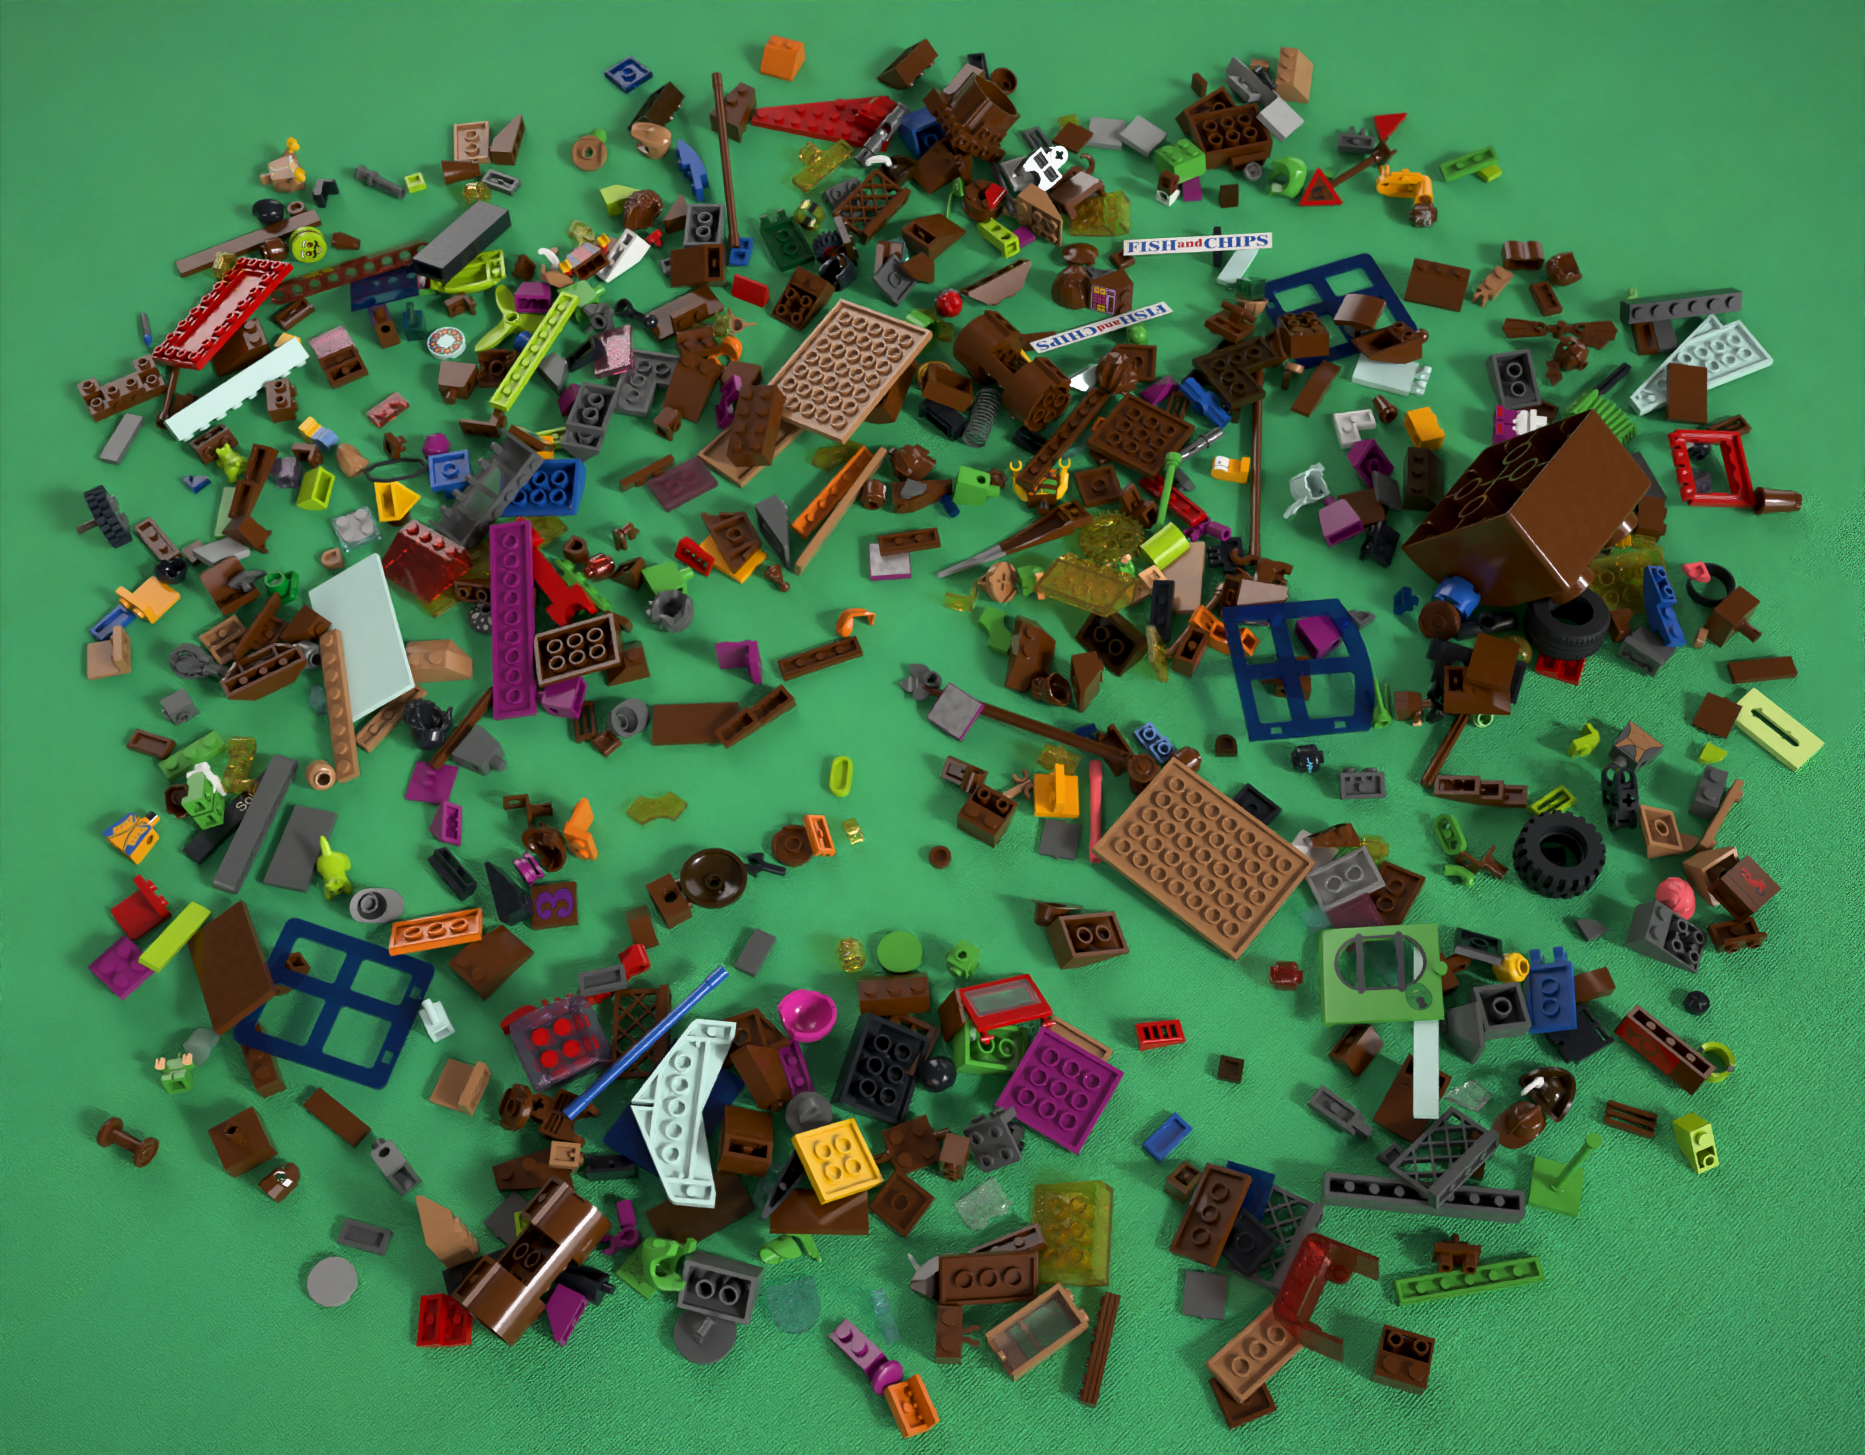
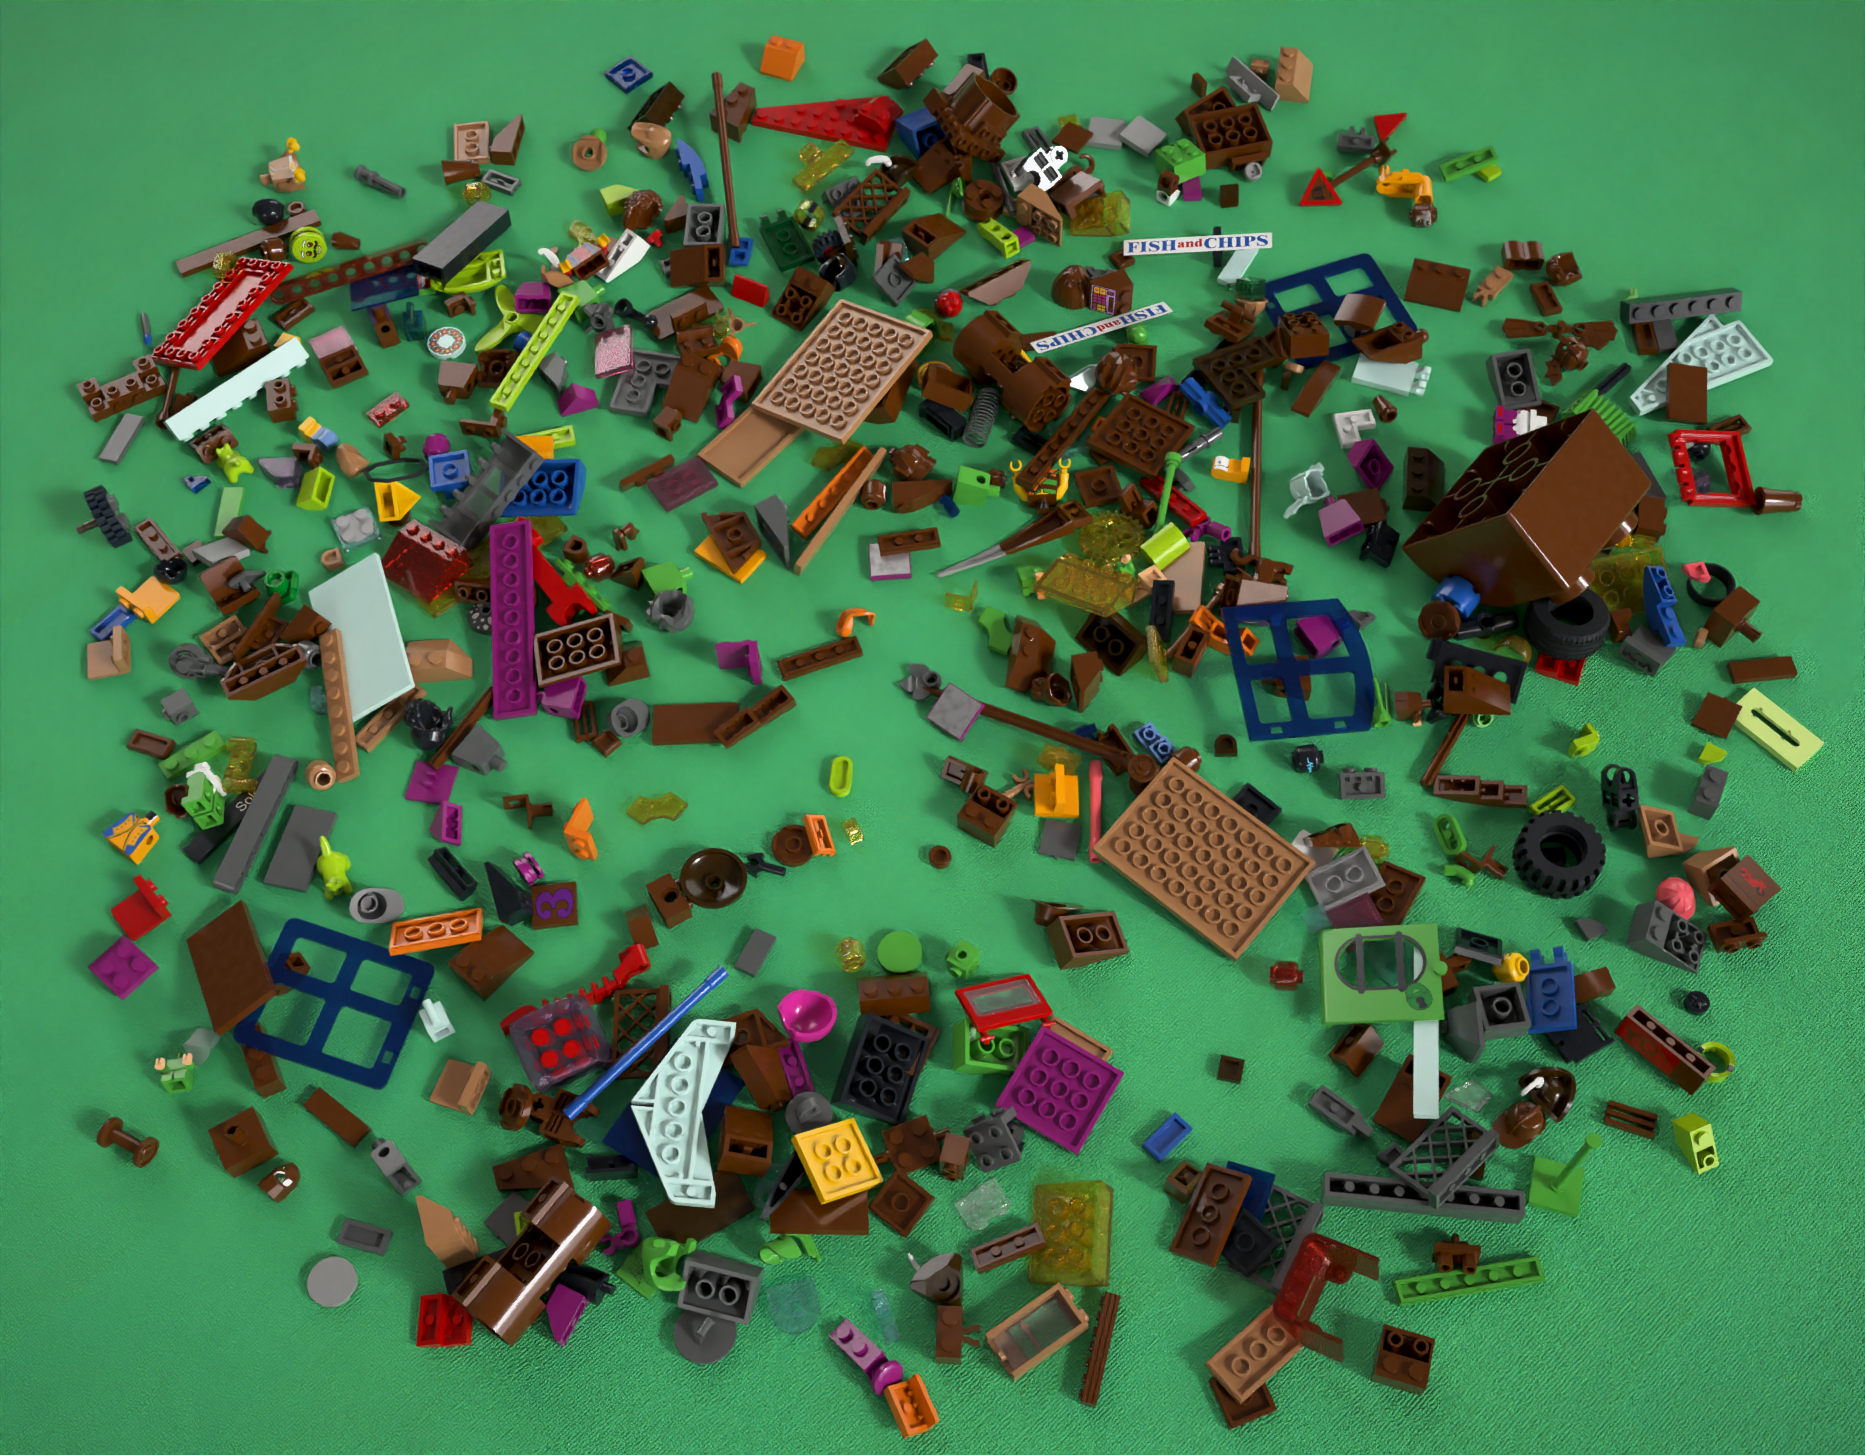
lime tile [138,901,212,973] -> none
reddish brown slope [228,443,279,519] -> none
black bracket [312,179,339,208] -> none
lime tile [404,172,427,194] -> none
reddish brown tile [508,424,556,452] -> none
reddish brown tile [512,254,536,281] -> none
reddish brown helmet [522,821,567,872] -> none
medium nougat bracket [548,1141,584,1173] -> none
dark grey slope [561,381,620,463] -> none
black slope [566,336,606,373] -> none
dark grey tile [578,964,628,998] -> none
red slope [674,536,715,577] -> none
reddish brown brick [726,385,785,467] -> none
reddish brown piece [764,564,790,593] -> none
dark grey piece [853,101,910,168] -> none
dark grey tile [900,479,927,499] -> none
black hair [919,1056,957,1093] -> none
reddish brown piece [938,989,966,1043] -> none
reddish brown tile [939,1249,1038,1306] -> none
medium nougat tile [978,562,1018,603] -> none
red sticker [985,183,1008,210] -> none
reddish brown dish [1062,242,1099,266] -> none
red slope [1134,1019,1185,1051] -> none
dark grey piece [1182,1271,1227,1321] -> none
black bar [1254,65,1277,90] -> none
light grey tile [1256,96,1305,142] -> none
bright green piece [1267,156,1307,198] -> none
dark grey piece [1371,471,1403,511] -> none
clear blue tile [1393,586,1419,616] -> none
light orange brick [1403,406,1445,451] -> none
reddish brown tile [1464,632,1521,694] -> none
torso [1608,720,1664,772] -> none
medium nougat plate [1694,778,1745,854] -> none

